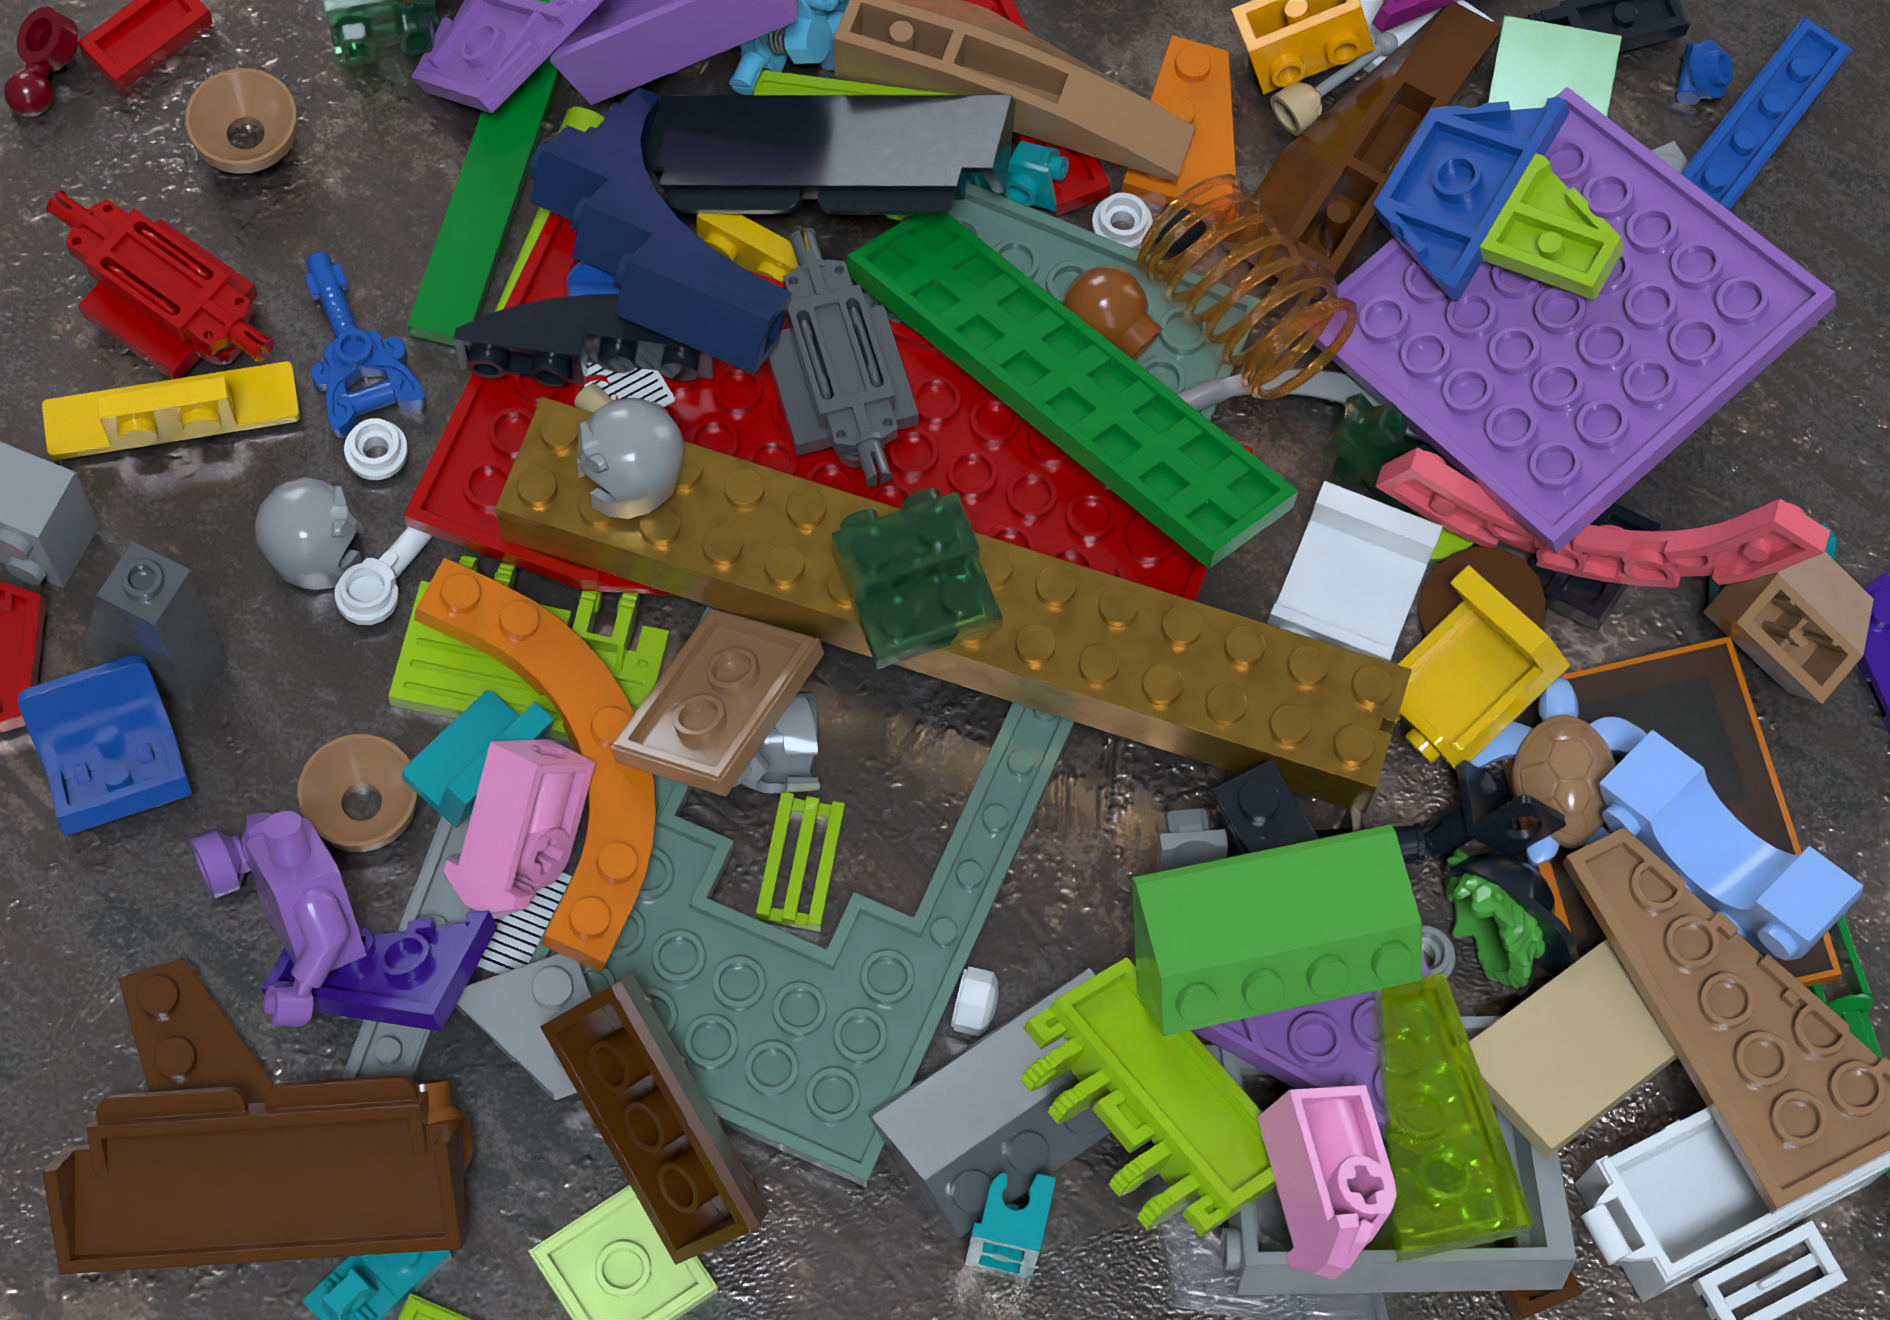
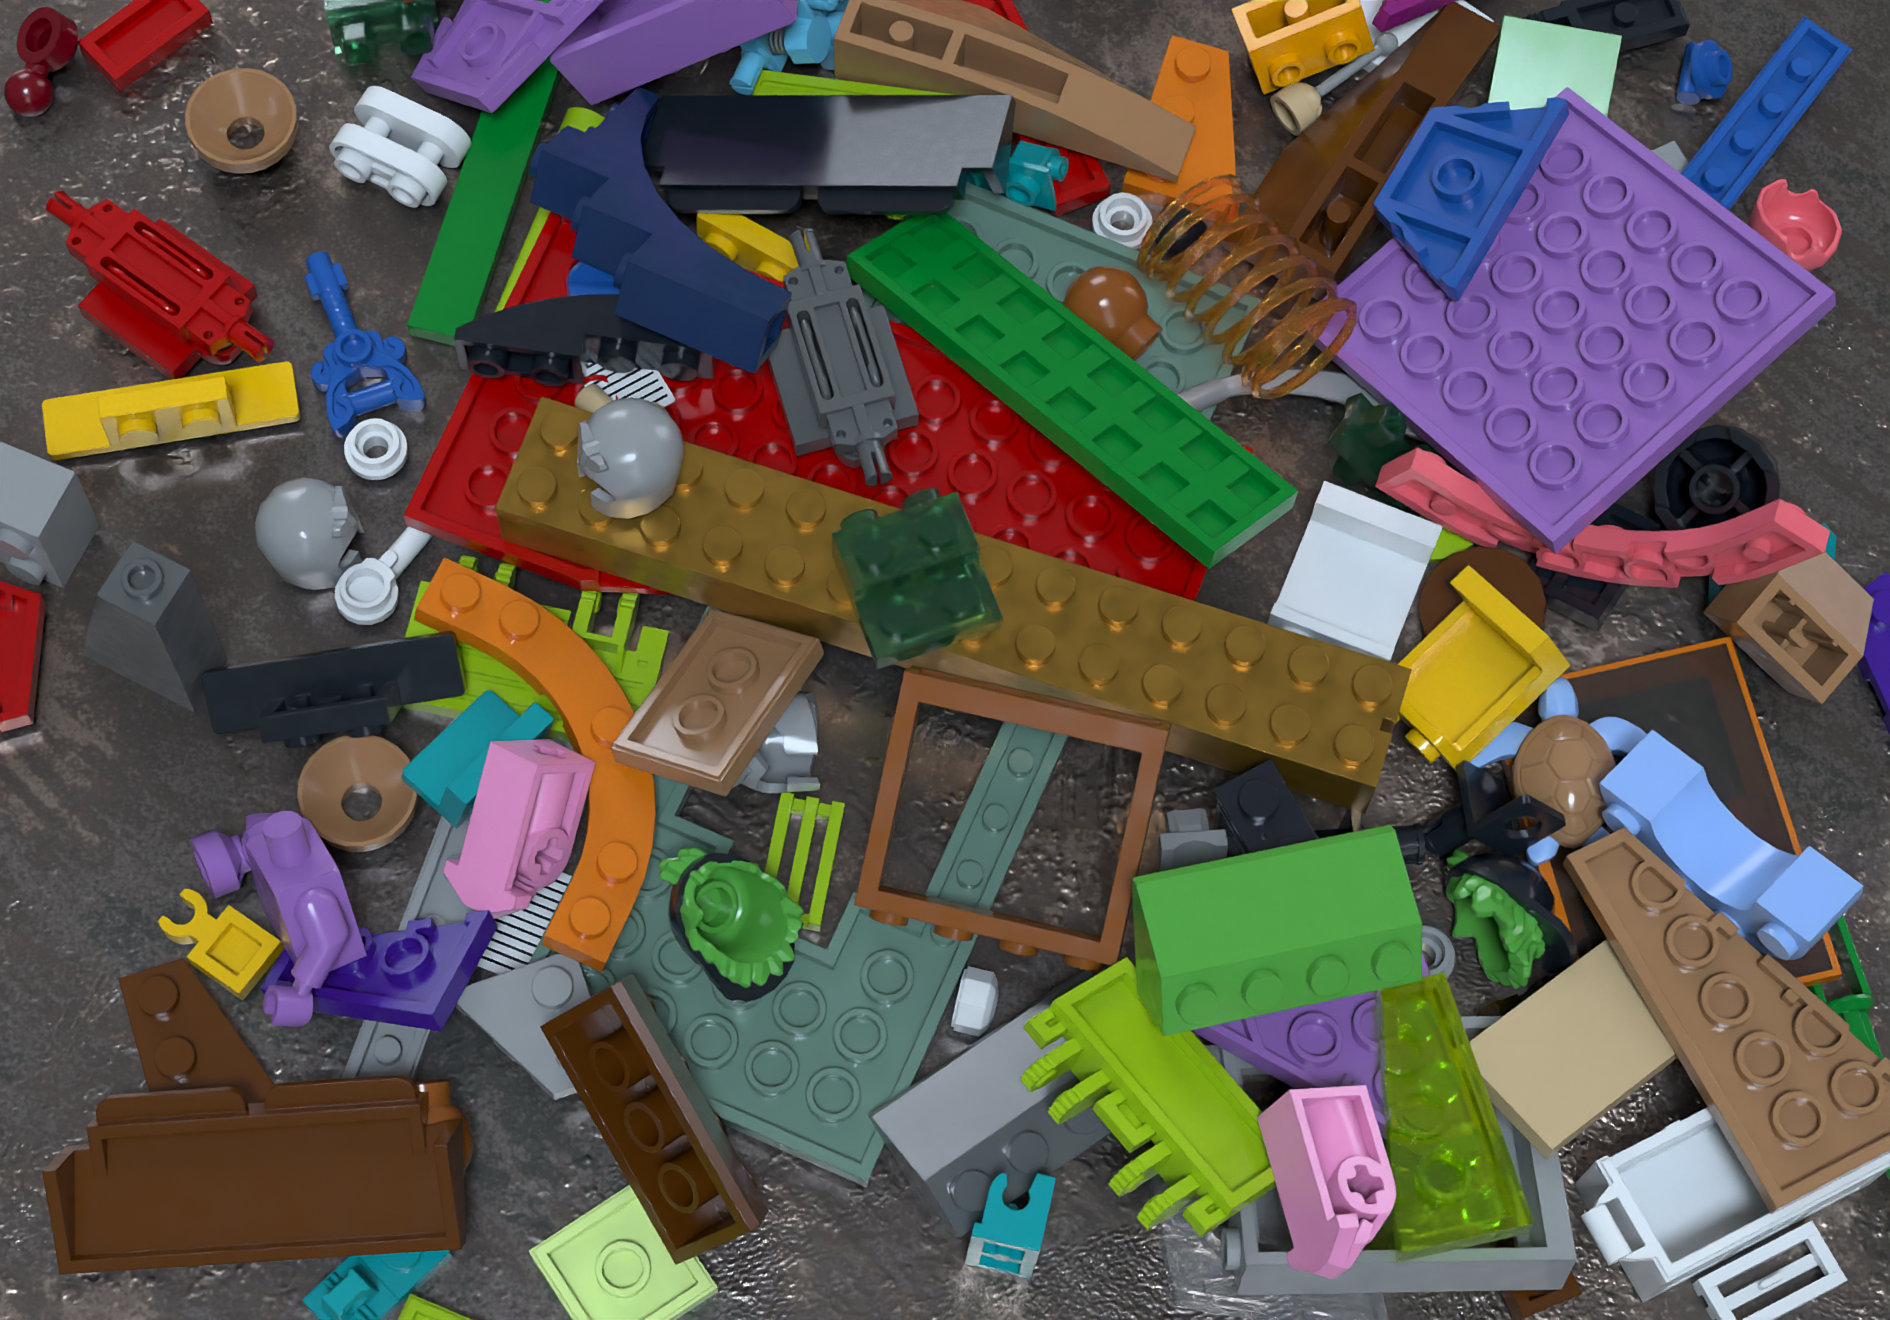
blue bracket [17,655,193,836] -> none
lime wing [1480,153,1624,300] -> none
none -> yellow plate [158,888,284,1001]
none -> black bracket [201,631,467,748]
none -> white brick [329,86,472,208]
none -> bright green hair [658,847,804,1004]
none -> dark orange window [854,665,1171,972]
none -> black cylinder [1653,424,1782,531]
none -> coral hair [1748,179,1842,272]

